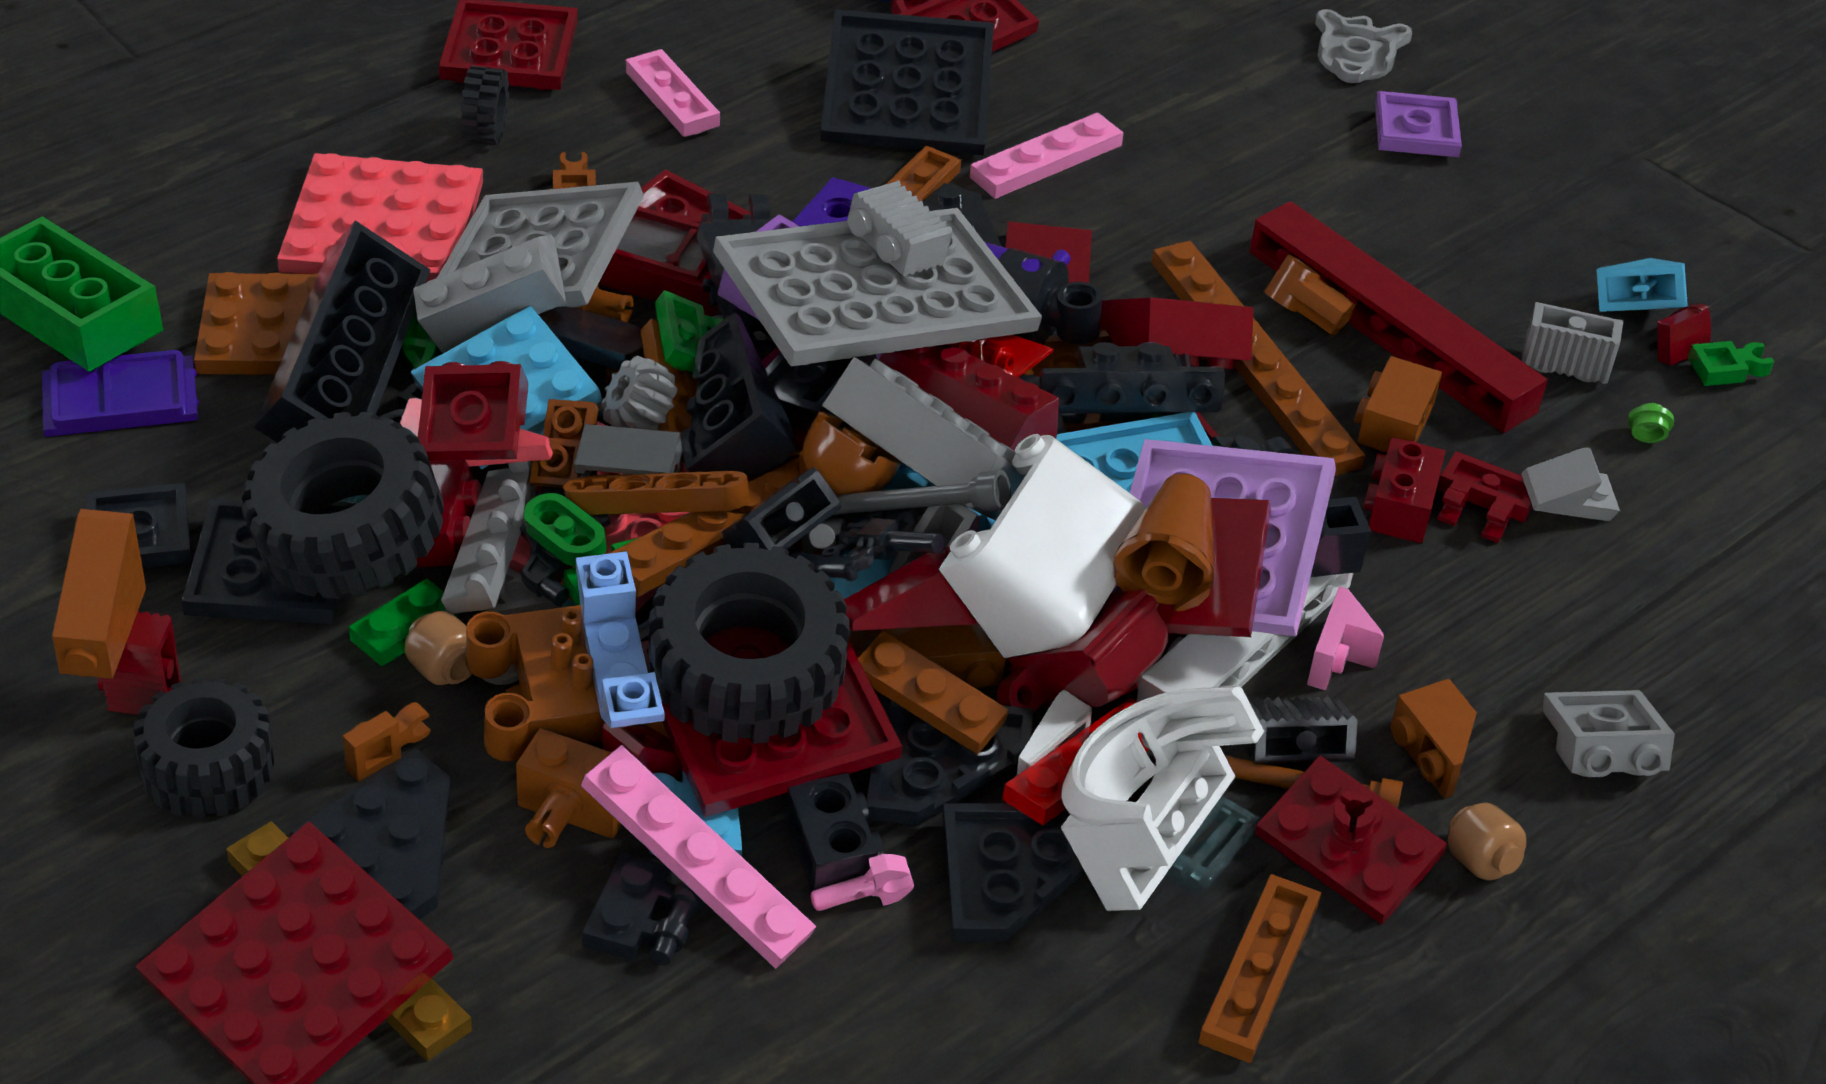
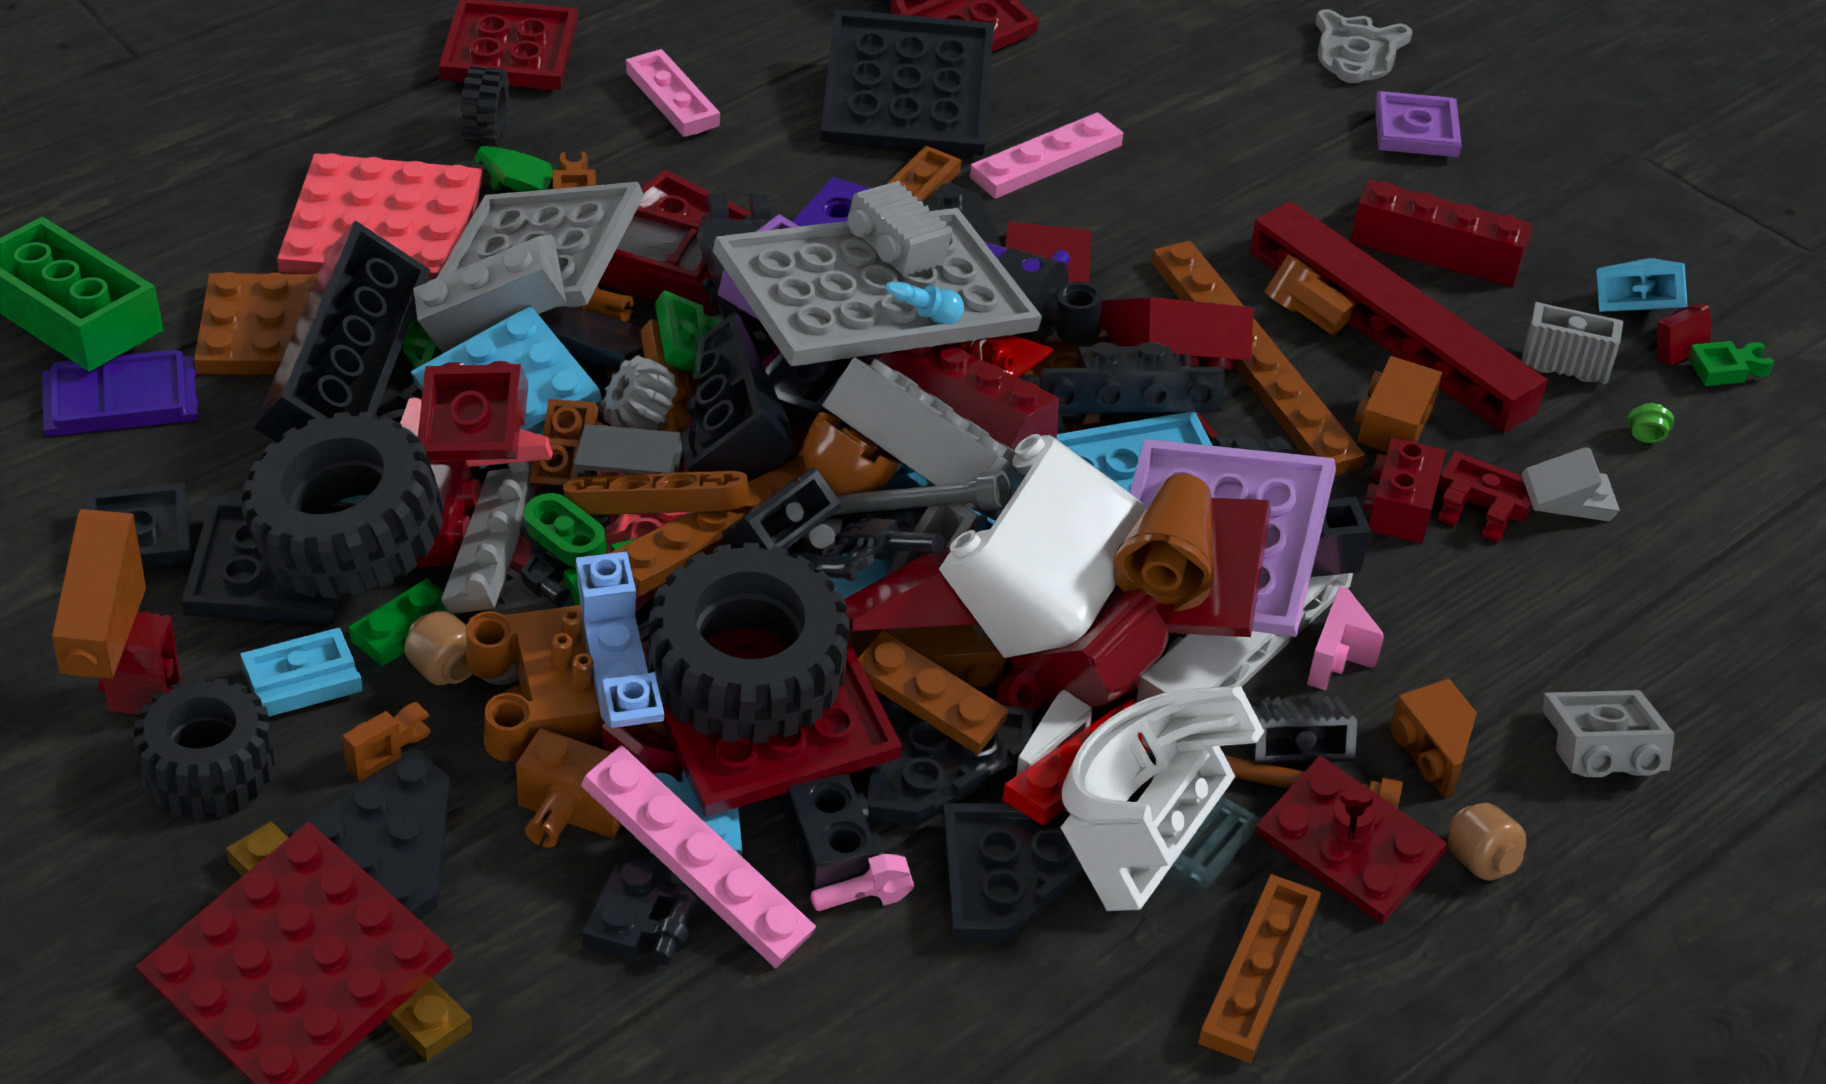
none -> medium azure plate [240,627,362,716]
none -> green slope [475,146,558,192]
none -> medium azure bar [885,282,964,325]
none -> dark red slope [1350,179,1533,287]

